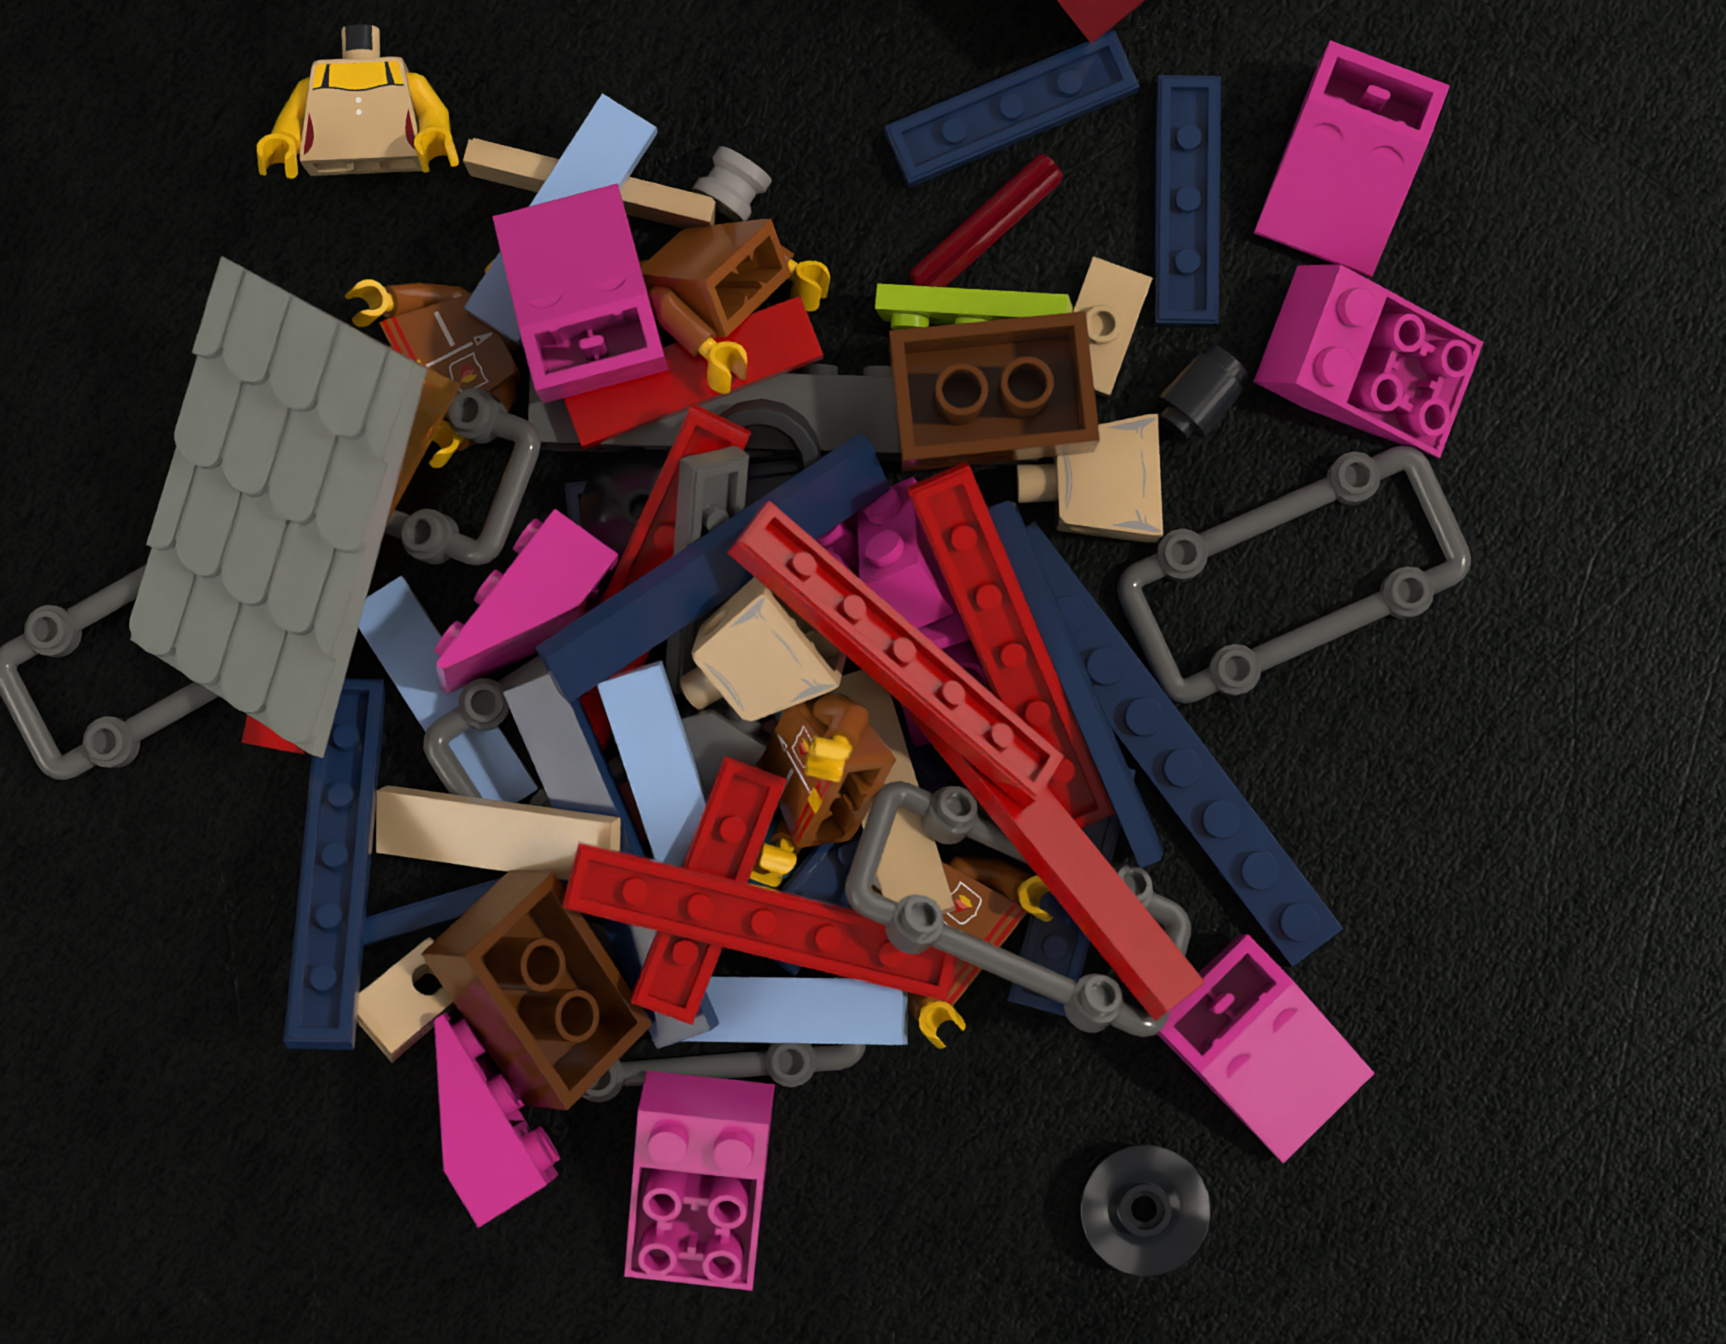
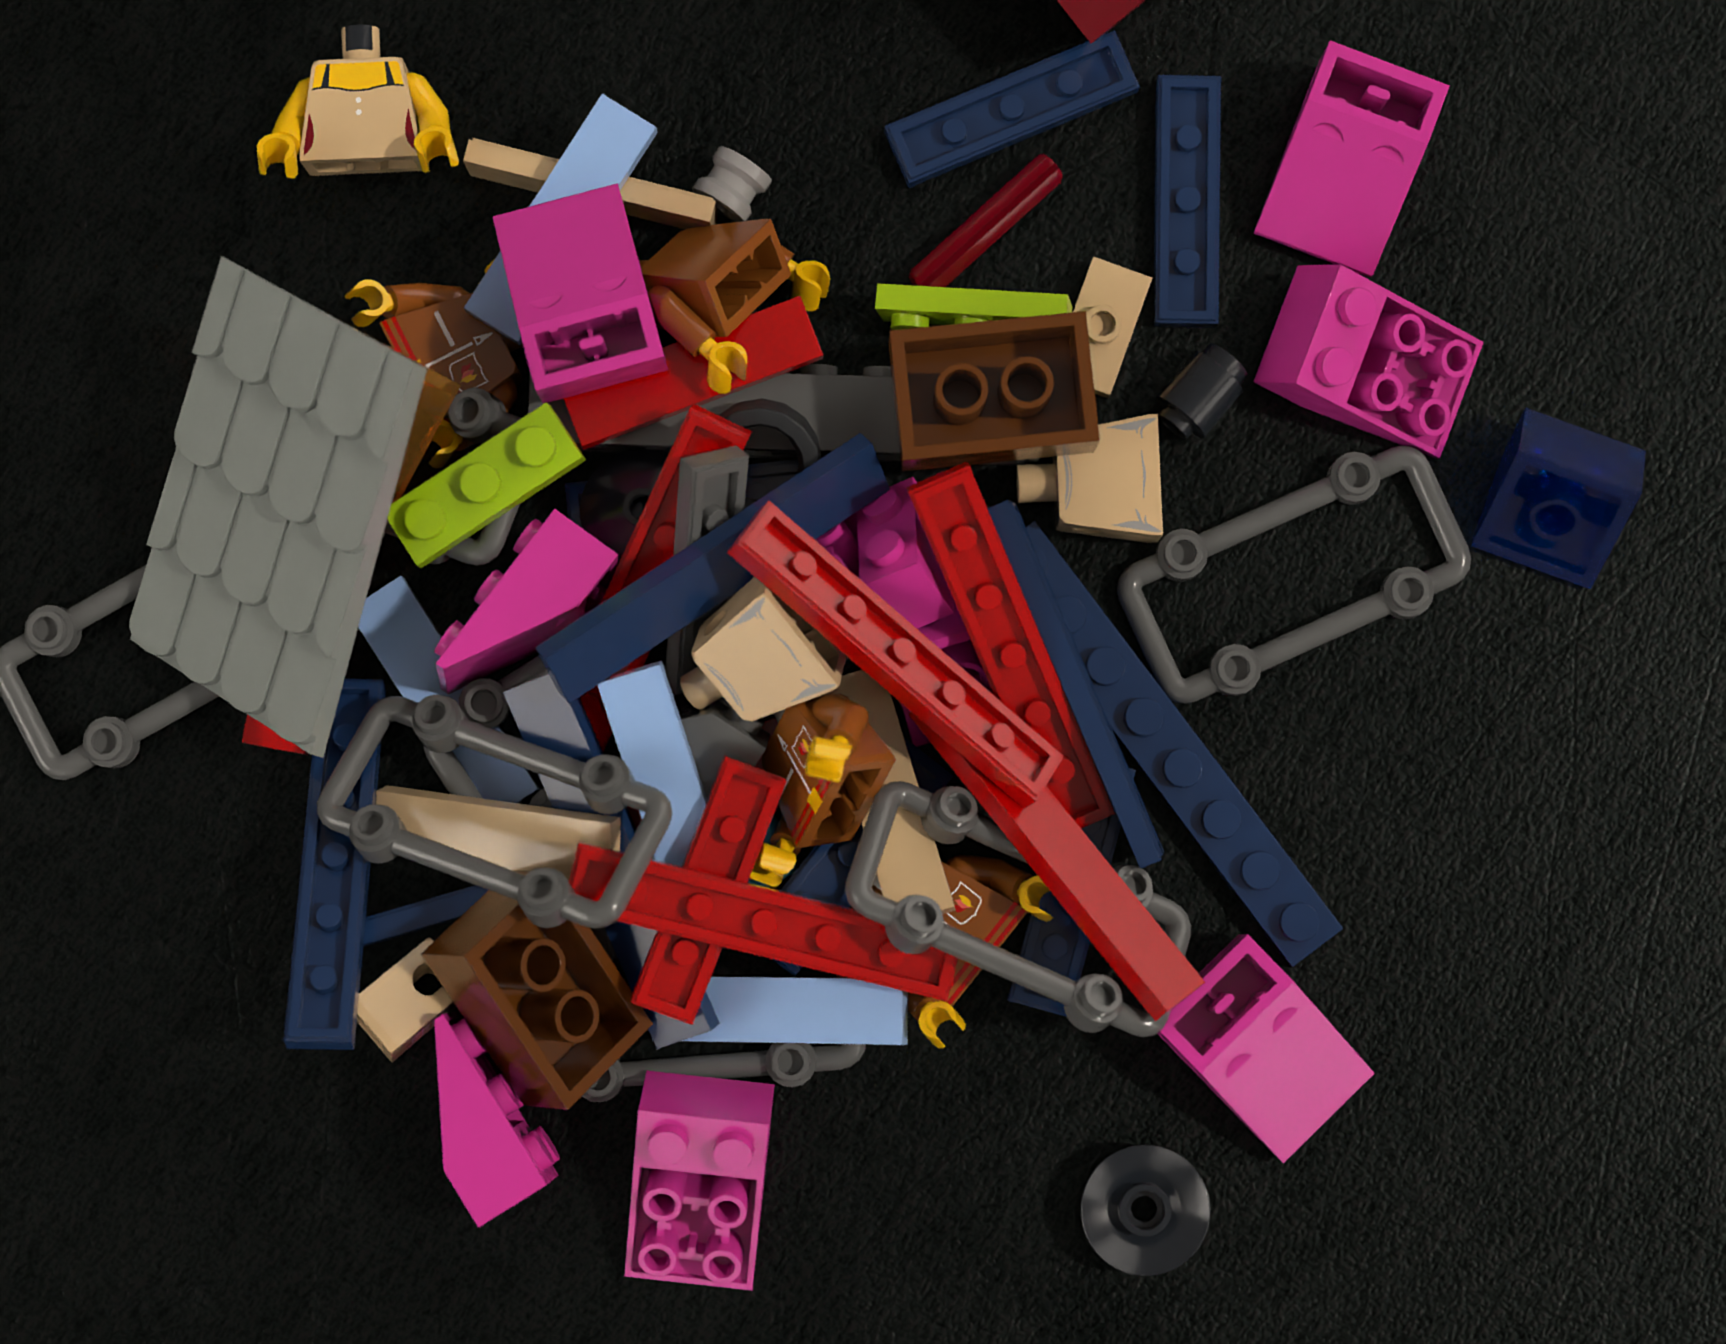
none -> dark grey bar [317,695,672,928]
none -> lime plate [387,402,586,568]
none -> clear blue slope [1472,408,1646,589]

